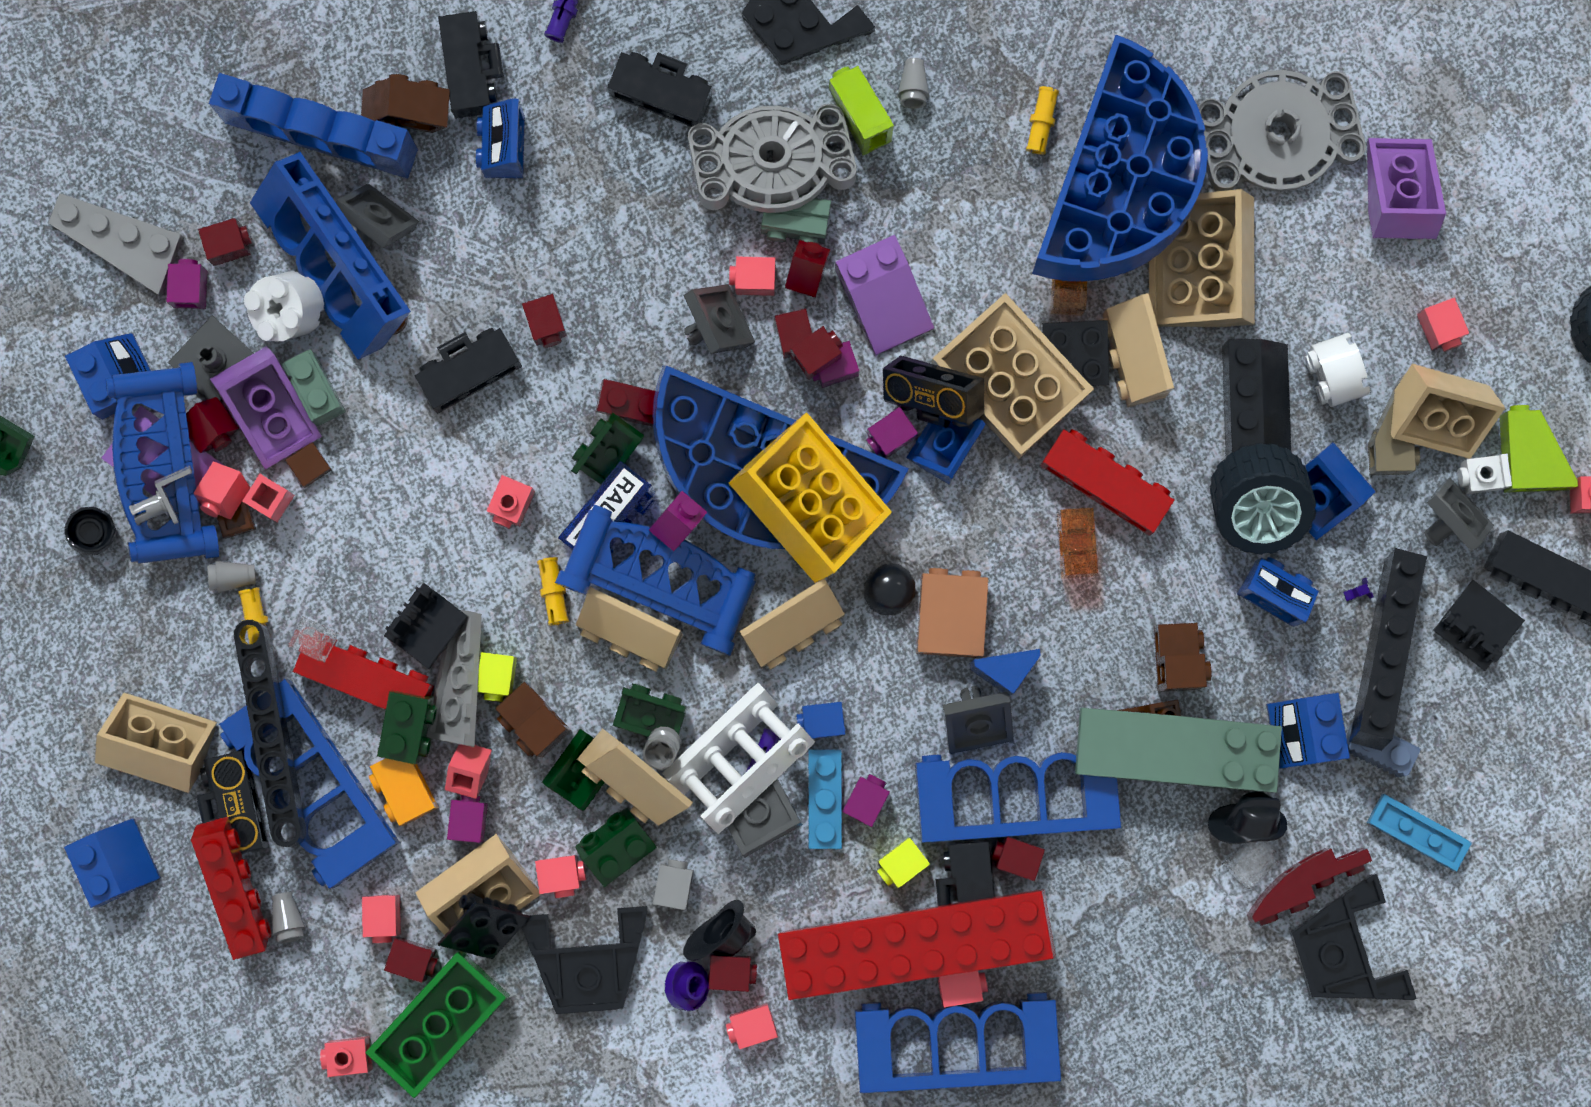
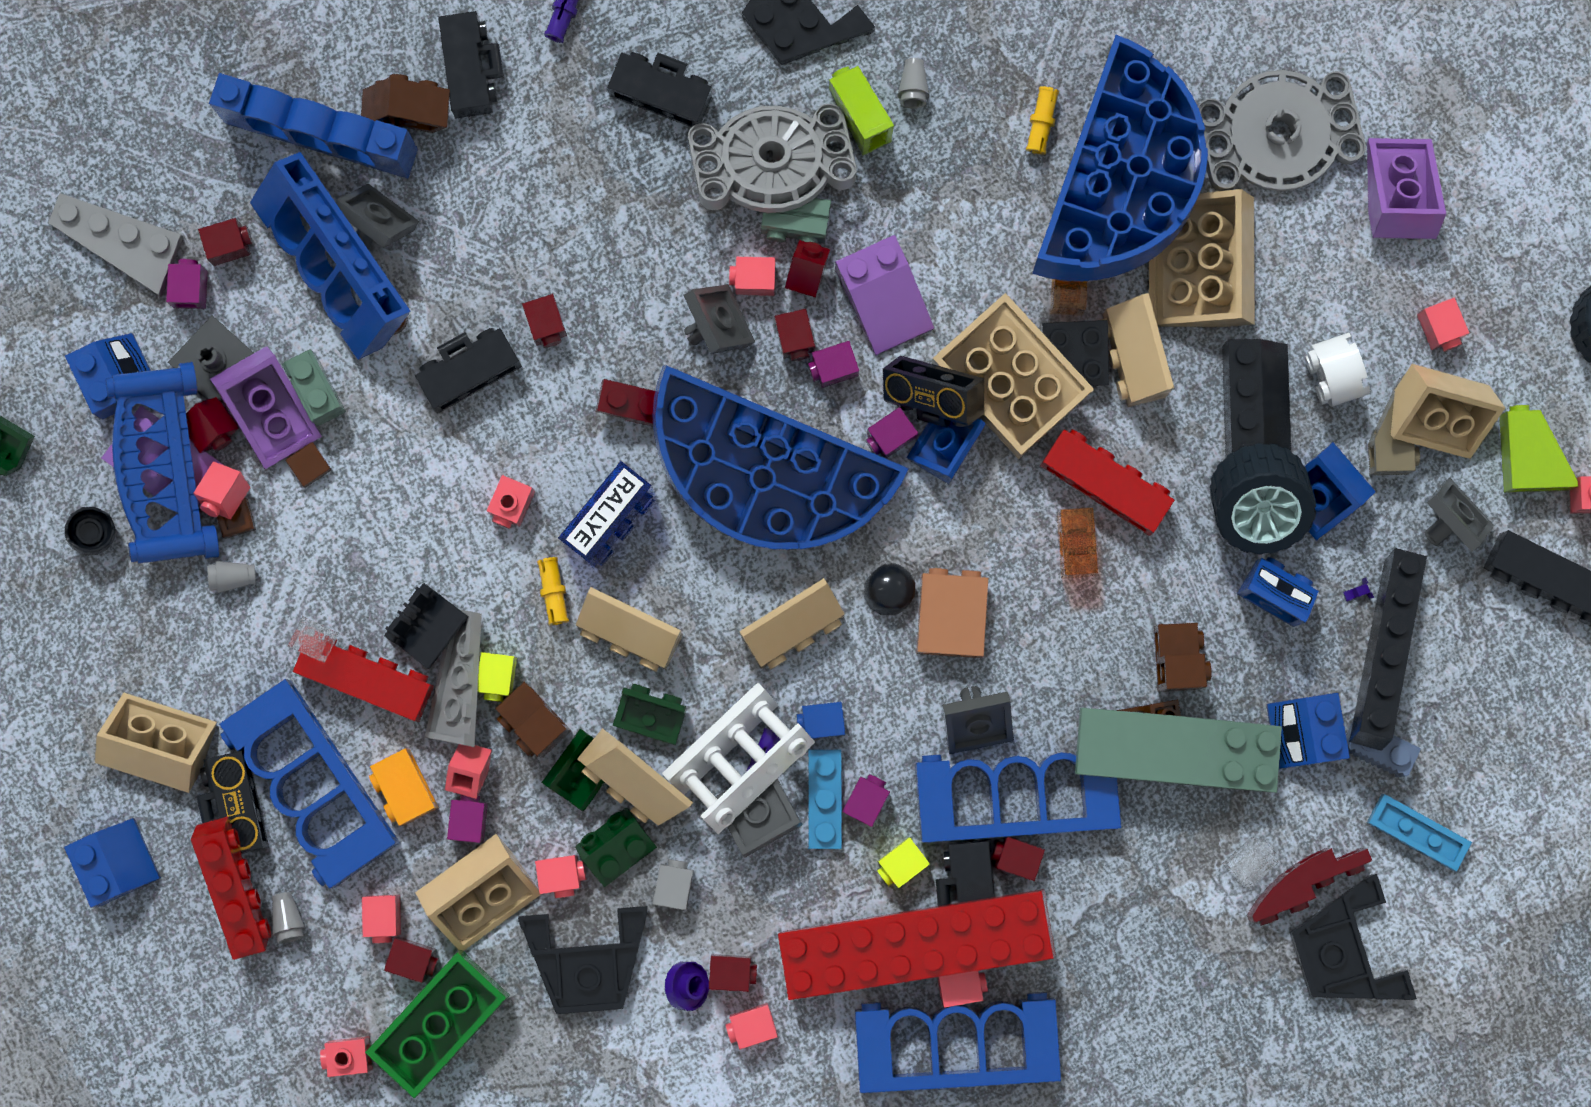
light grey bracket [129,466,192,525] -> none
black beam [234,620,306,847] -> none
yellow pin [238,587,269,644] -> none
coral brick [242,474,295,523] -> none
white brick [244,271,324,342] -> none
dark green bracket [377,690,437,765] -> none
black hinge [438,893,530,959] -> none
blue slope [476,98,525,178] -> none
blue piece [555,505,756,656] -> none
dark green bracket [571,412,644,488] -> none
light grey wheel [643,727,681,770] -> none
magenta brick [649,491,707,551] -> none
black piece [683,900,757,961] -> none
yellow slope [729,412,892,583] -> none
dark red brick [790,326,843,380] -> none
blue slope [969,649,1041,696] -> none
black piece [1208,791,1287,844] -> none
black hinge [1433,580,1525,671] -> none
white brick [1457,454,1512,494] -> none

